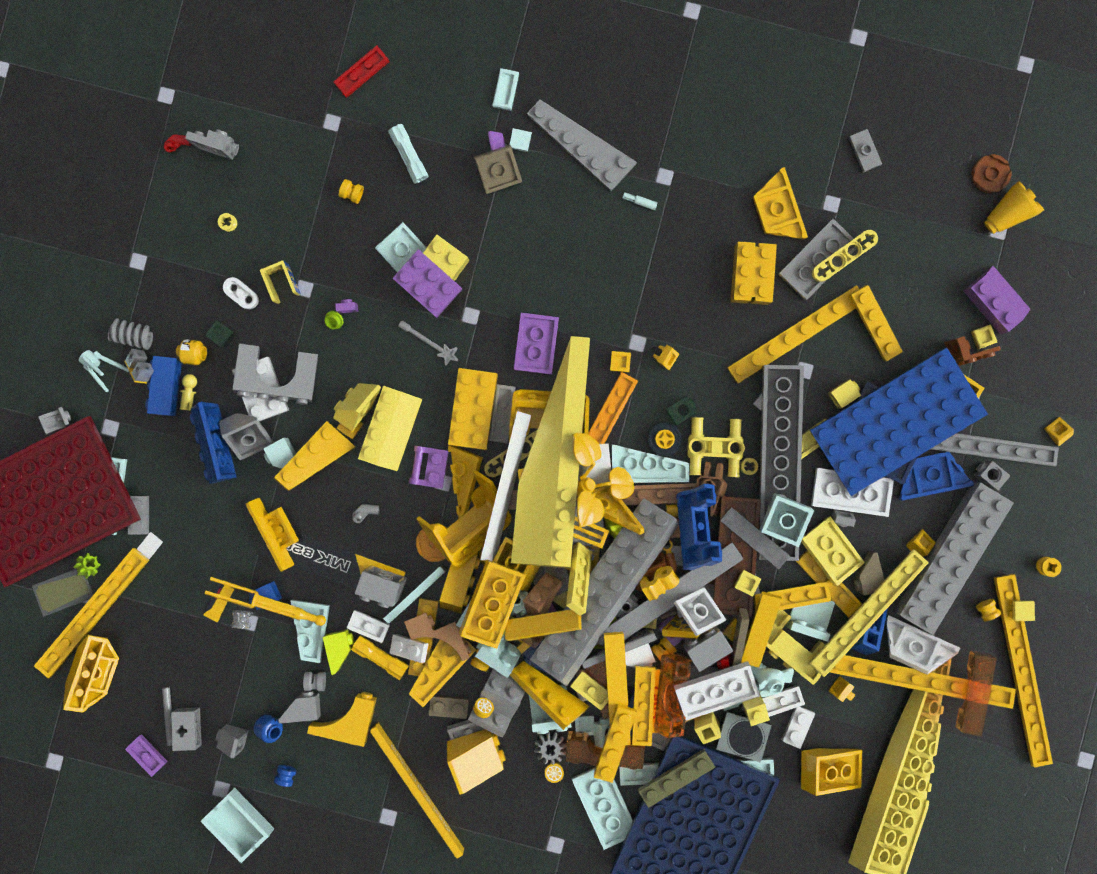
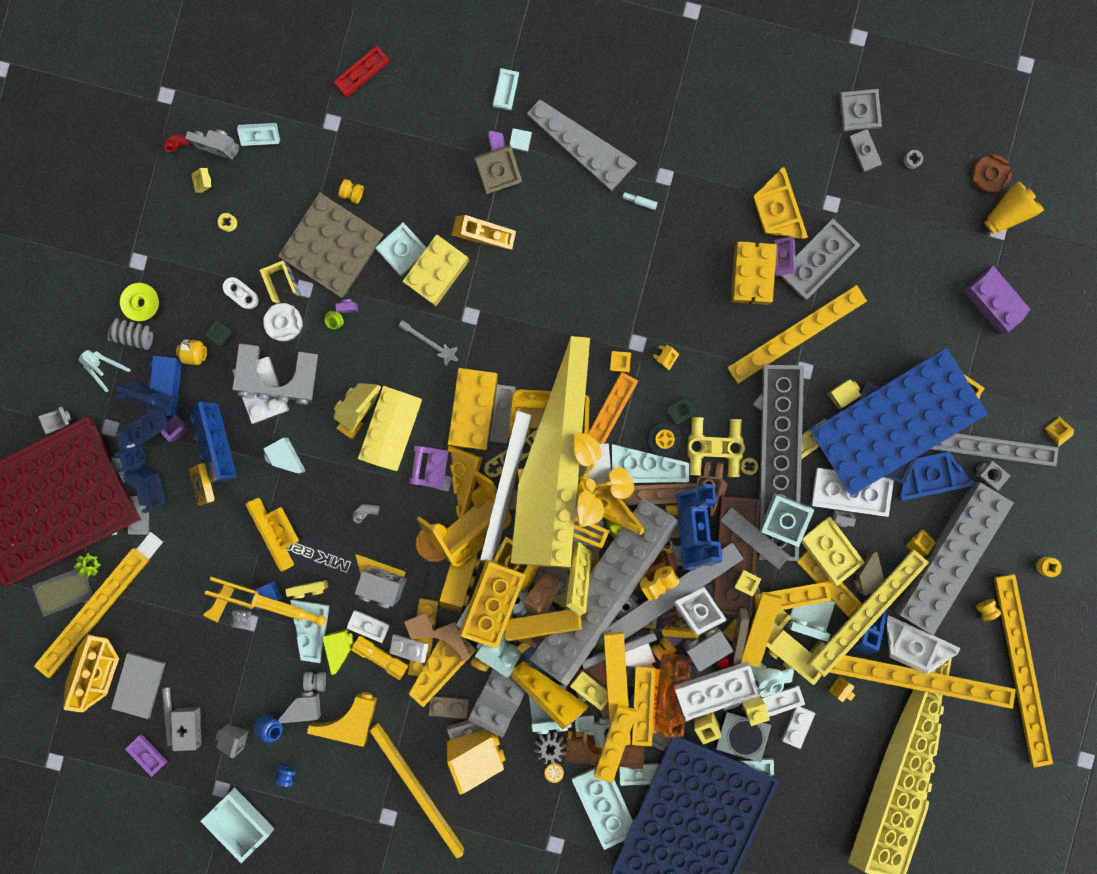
flat silver piece [124,349,154,384] -> none
light yellow pin [180,374,197,411] -> none
light grey slope [219,413,274,460] -> none
yellow wing [274,421,356,491] -> none
light aqua tile [383,565,446,623] -> none
light aqua axle [388,124,429,184] -> none
medium lavender plate [393,249,462,318] -> none
yellow tile [473,698,494,718] -> none
medium lavender plate [514,313,559,375] -> none
olive plate [638,749,715,808] -> none
yellow slope [801,748,862,796] -> none
light yellow beam [812,230,878,282] -> none
yellow plate [849,285,903,362] -> none
dark orange bracket [944,336,1001,366] -> none
clear orange arch [956,651,997,737] -> none
light yellow tile [971,324,997,349] -> none
light yellow tile [1012,600,1035,621] -> none
none -> light grey tile [111,652,166,719]
none -> dark blue piece [114,381,178,513]
none -> neon yellow dish [120,283,159,321]
none -> medium lavender panel [161,415,190,442]
none -> yellow tile [188,463,214,506]
none -> light yellow plate [191,168,211,193]
none -> light aqua plate [237,123,280,146]
none -> white tile [263,303,302,341]
none -> dark tan plate [278,193,385,298]
none -> light yellow plate [285,580,328,599]
none -> yellow slope [452,215,516,250]
none -> medium lavender plate [774,236,796,276]
none -> light grey tile [839,89,882,132]
none -> light grey bush [903,150,923,169]

